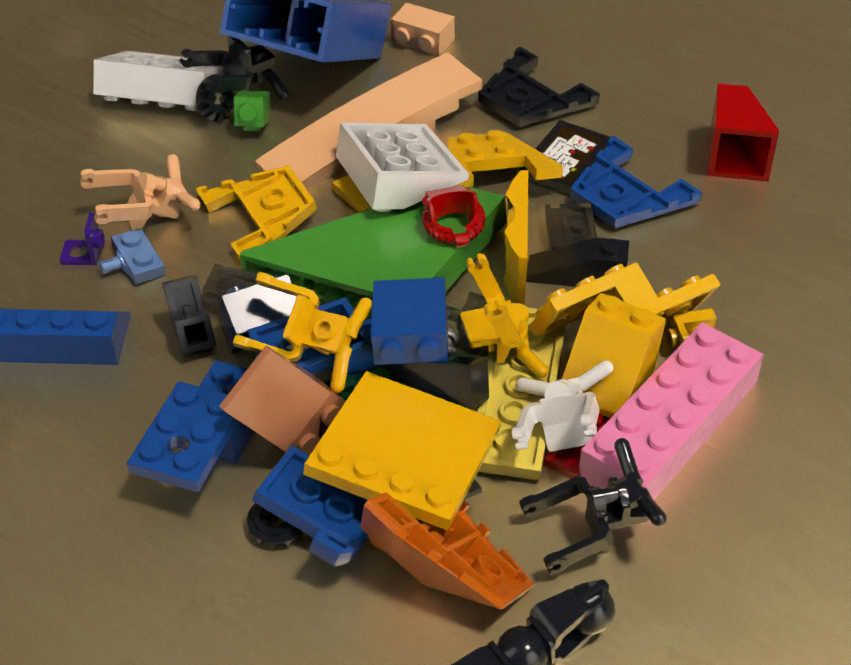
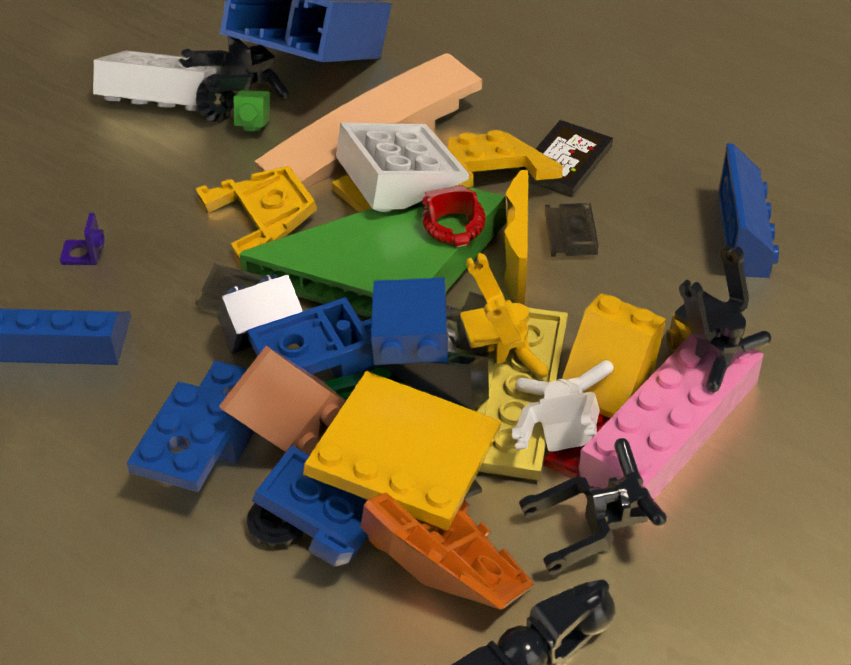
light nougat piece [80,154,201,230] -> none
medium blue plate [99,228,166,284] -> none
black brick [162,274,217,355] -> none
yellow piece [232,272,372,393] -> none
light nougat brick [391,2,455,56] -> none
black wing [478,46,600,127] -> none
black slope [526,237,629,287] -> none
yellow bracket [529,262,721,338] -> none
blue wing [570,136,702,228] -> none
red slope [707,83,779,182] -> none
none -> black piece [674,245,772,393]
none -> blue slope [718,144,779,278]

